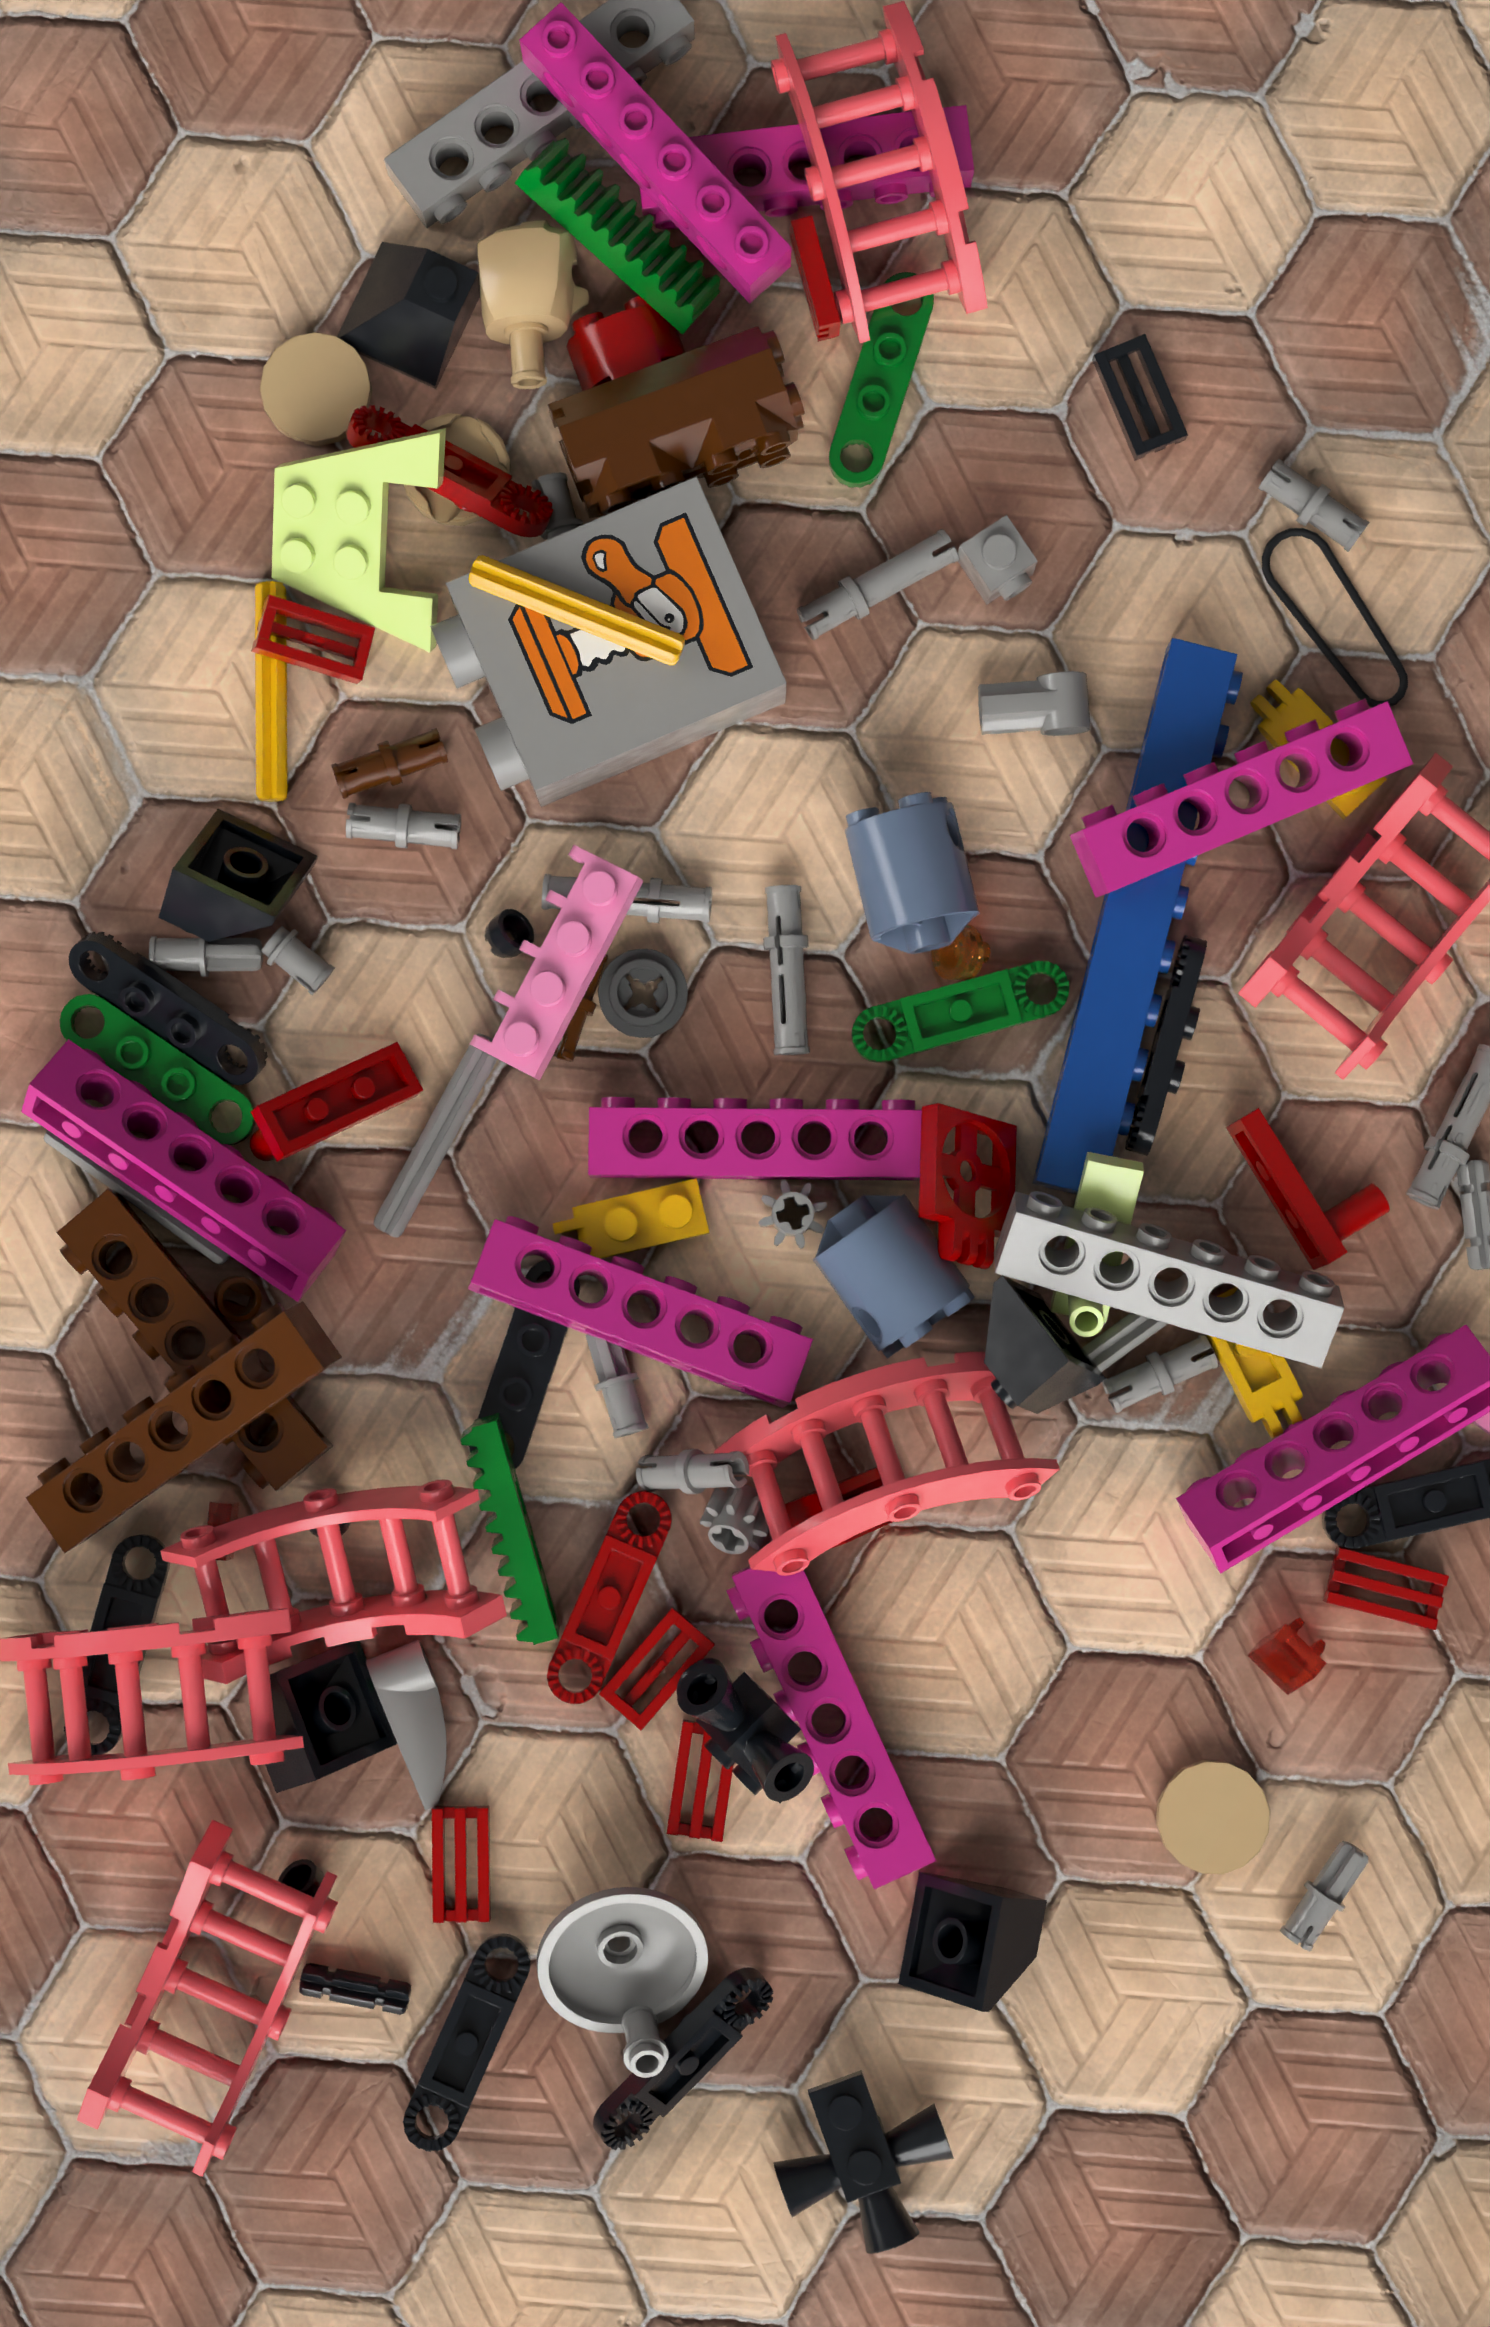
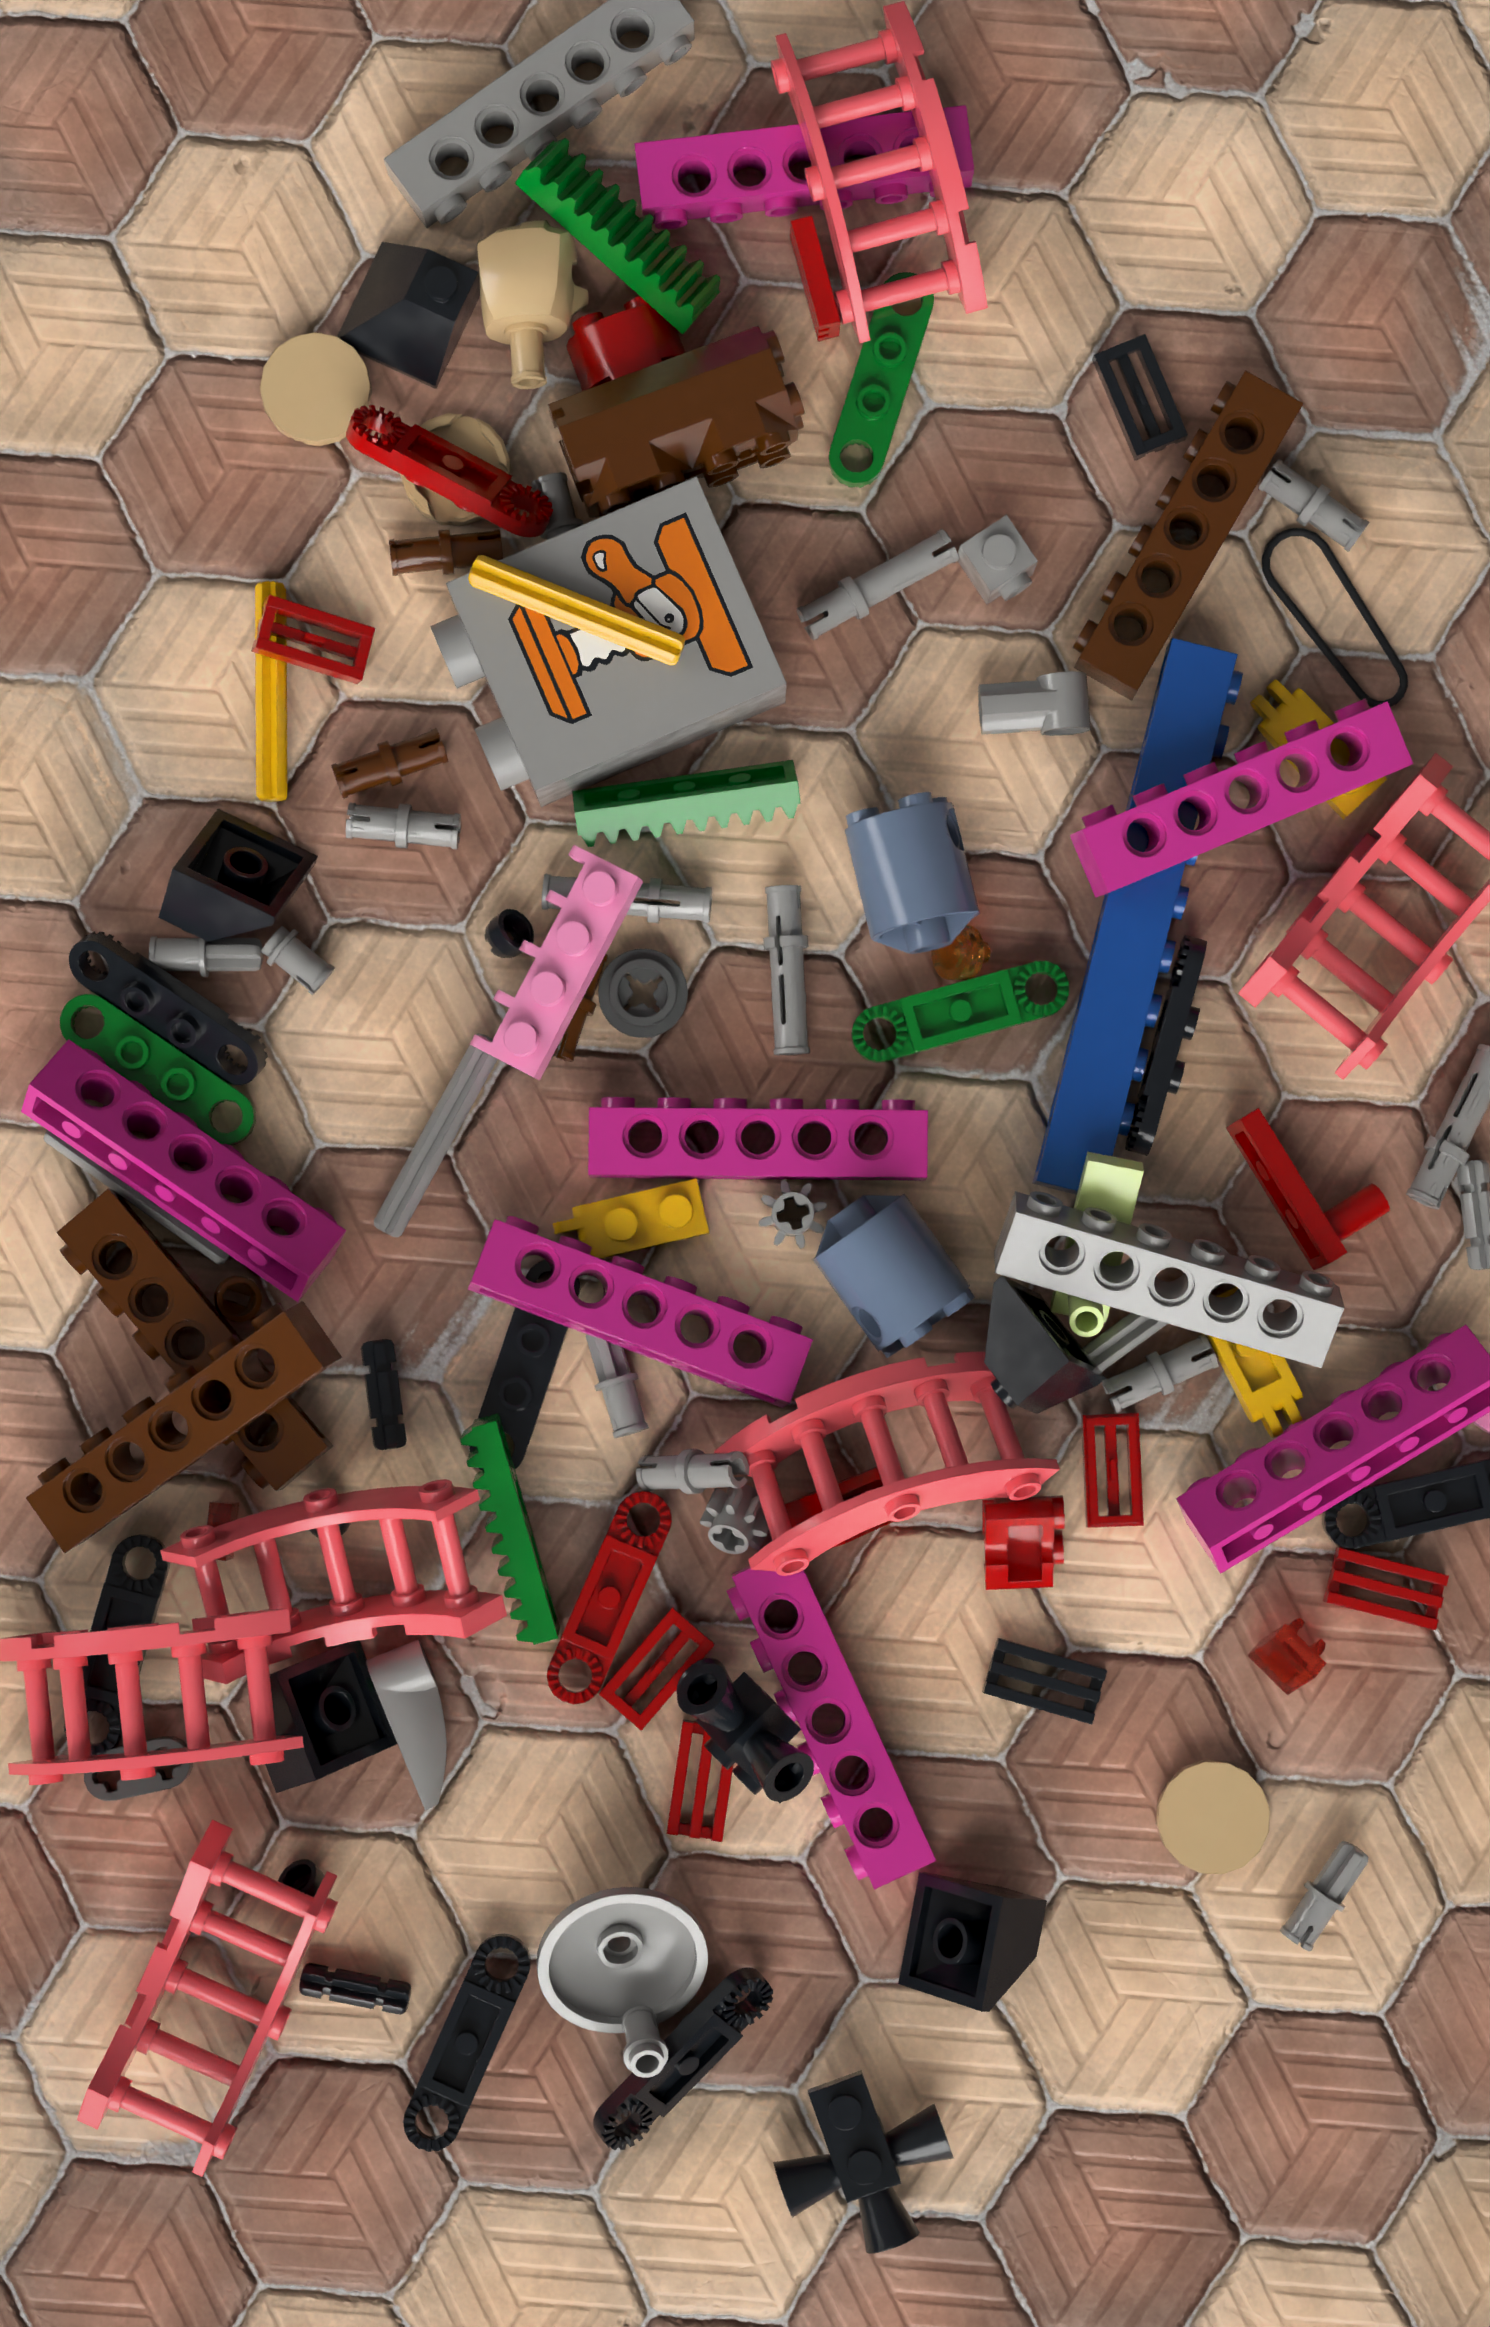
red piece [249,1042,424,1162] -> none
yellowish green wing [272,428,446,652] -> none
red tile [432,1806,491,1923] -> none
dark pink brick [519,2,792,304] -> none
red piece [919,1103,1017,1270] -> none
none -> dark grey beam [84,1736,193,1801]
none -> black axle [361,1339,407,1450]
none -> reddish brown pin [389,529,503,576]
none -> gear [572,760,801,847]
none -> red cylinder [982,1495,1065,1590]
none -> black tile [982,1637,1107,1725]
none -> reddish brown brick [1072,370,1304,701]
none -> red tile [1081,1413,1144,1528]

